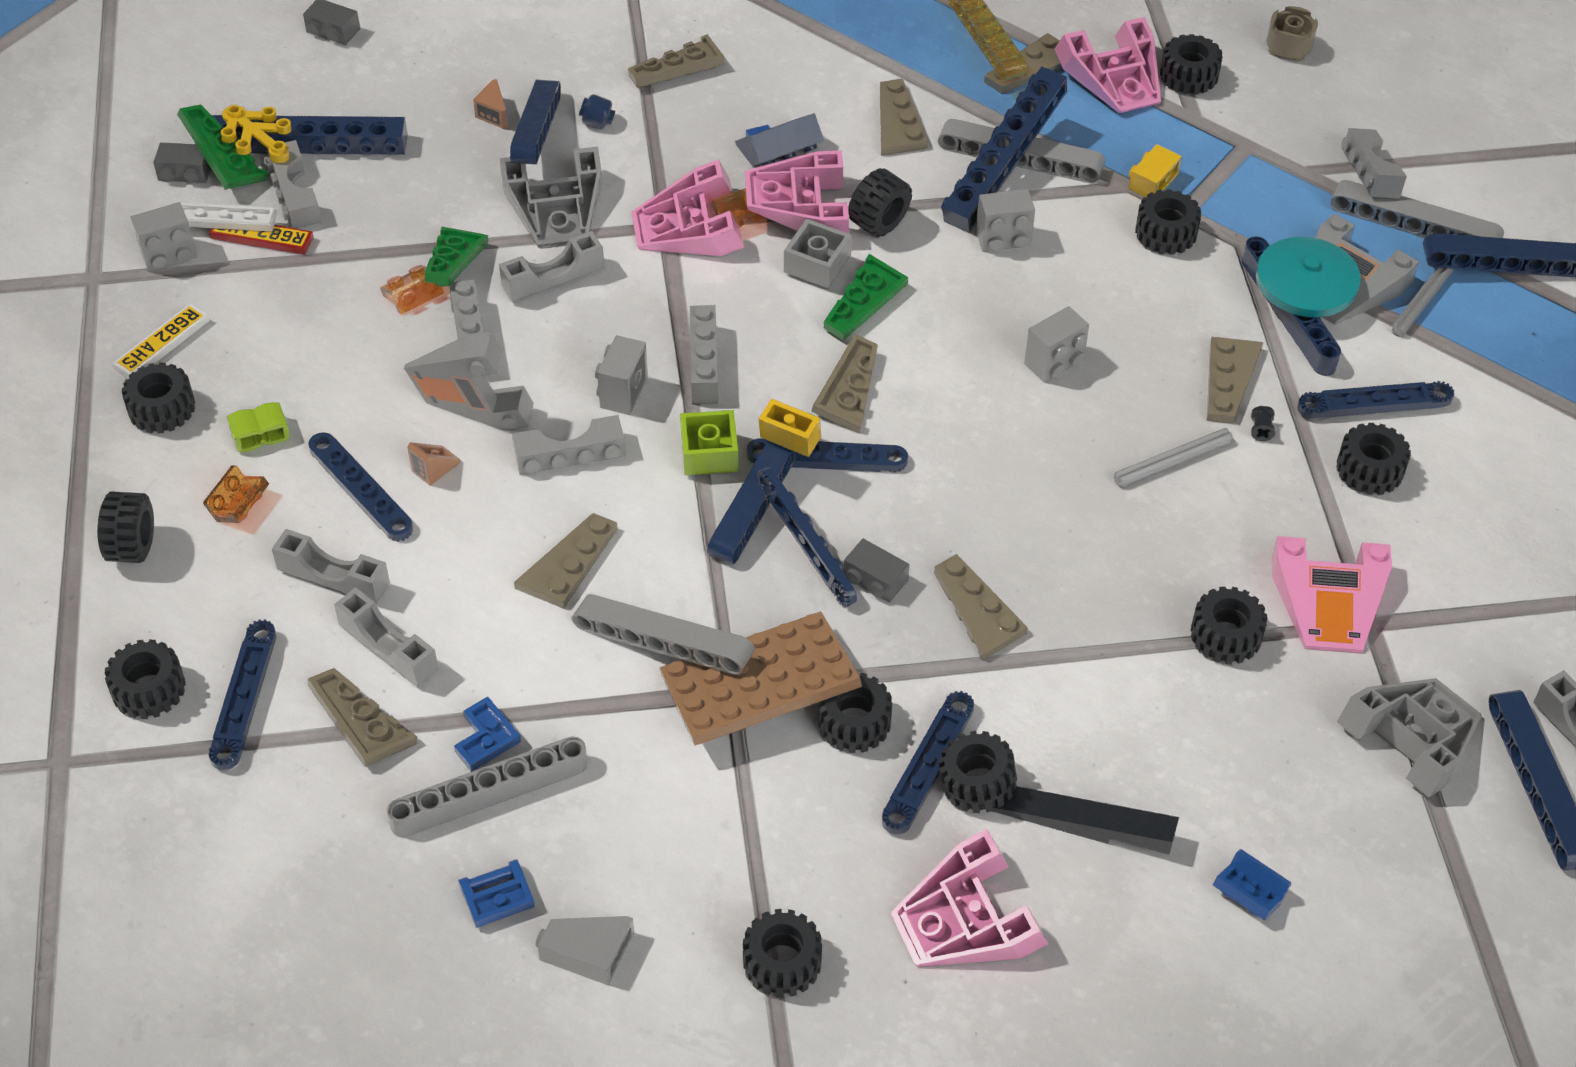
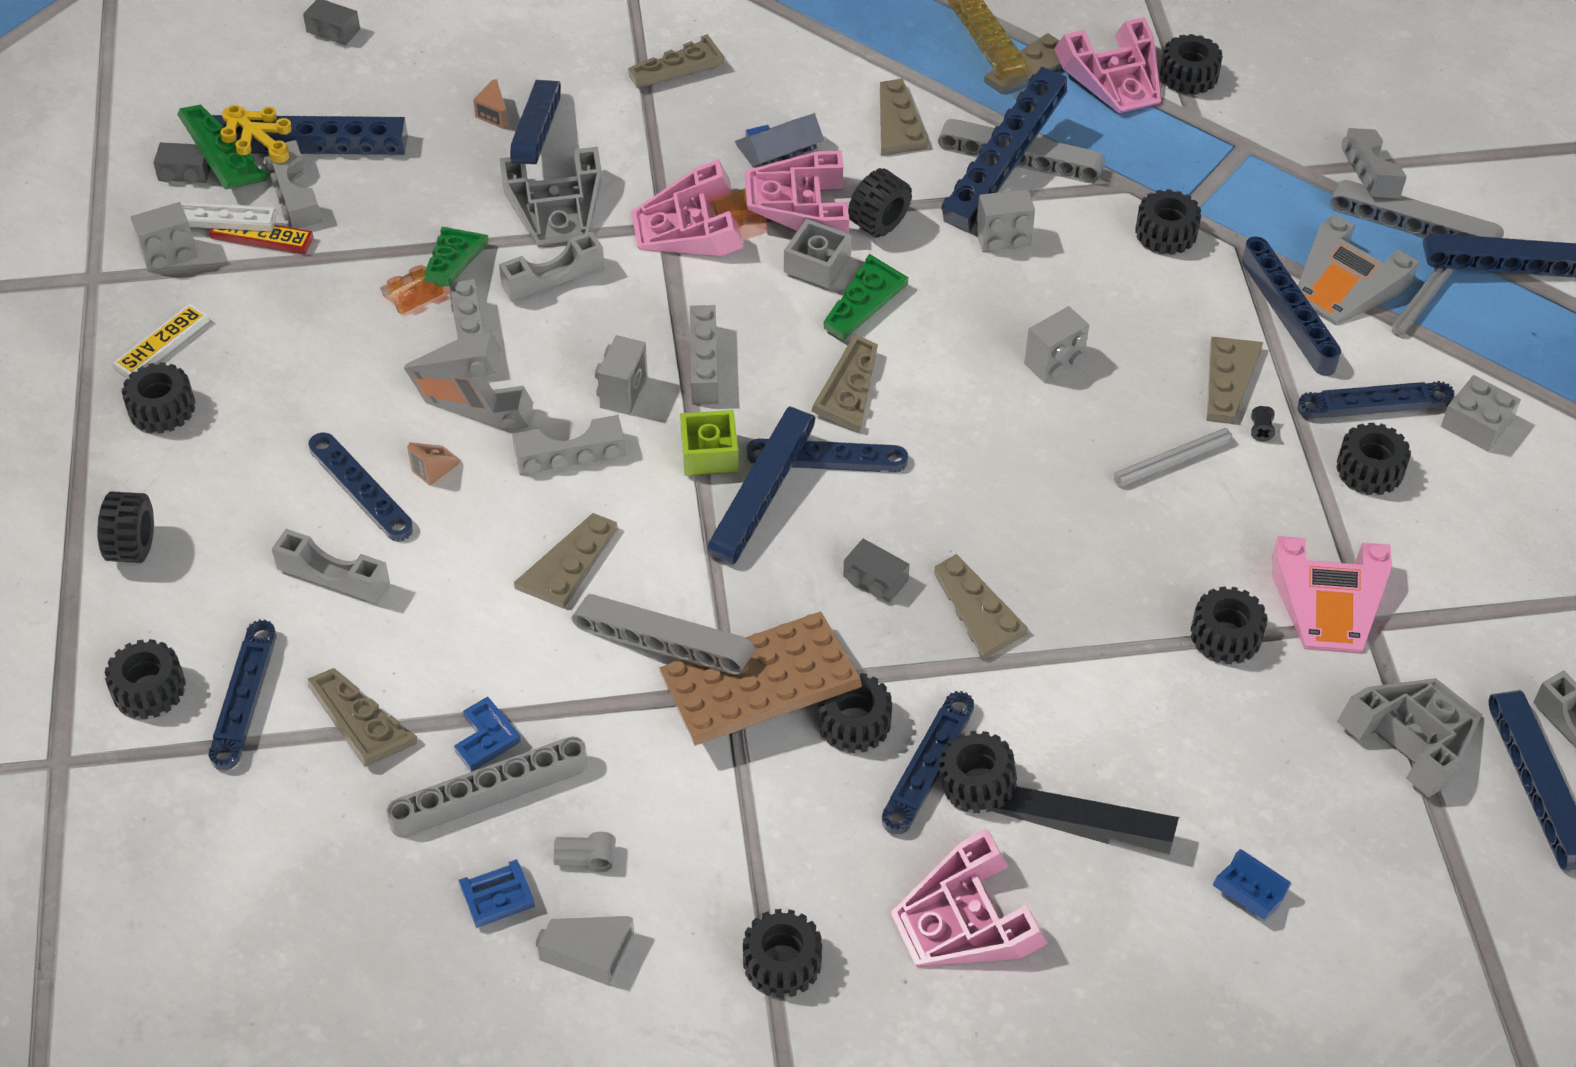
clear orange bracket [203,465,269,523] -> none
lime brick [227,402,290,452] -> none
light grey arch [334,587,439,687] -> none
dark blue head [579,94,616,129] -> none
dark blue plate [757,467,857,608] -> none
yellow brick [758,398,821,457] -> none
yellow brick [1128,144,1182,197] -> none
teal dish [1256,237,1361,317] -> none
dark tan brick [1266,6,1318,61] -> none
none -> light grey piece [554,832,616,872]
none -> light grey brick [1441,375,1521,452]

